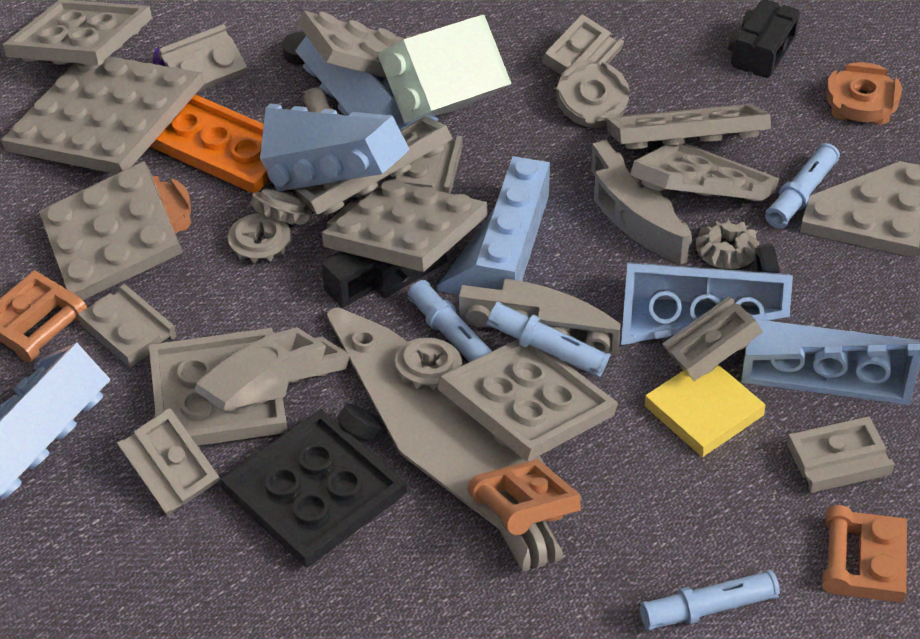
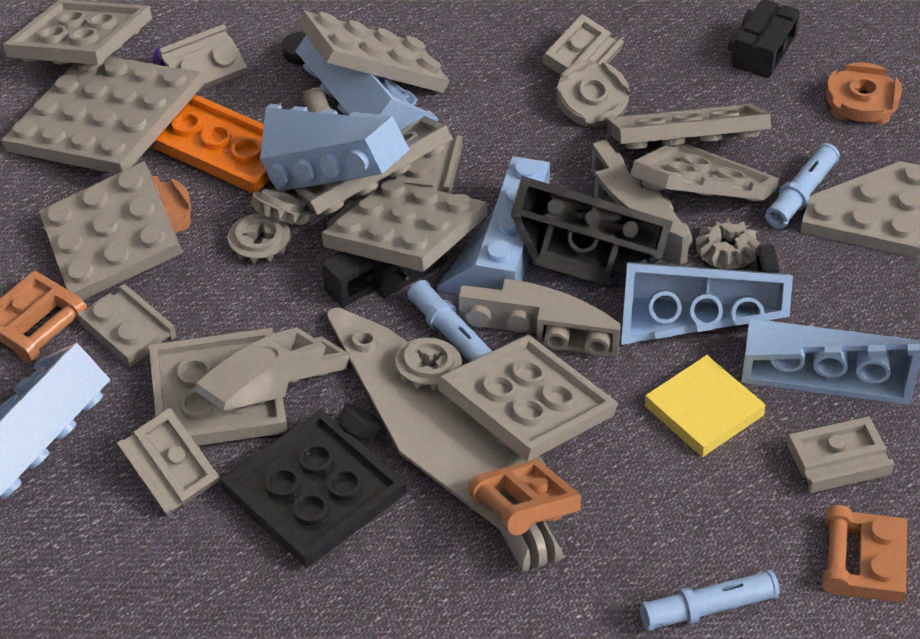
light aqua slope [377,15,511,124] -> none
light blue pin [486,301,611,379] -> none
light grey plate [663,296,763,381] -> none
none -> black wedge [510,176,673,286]

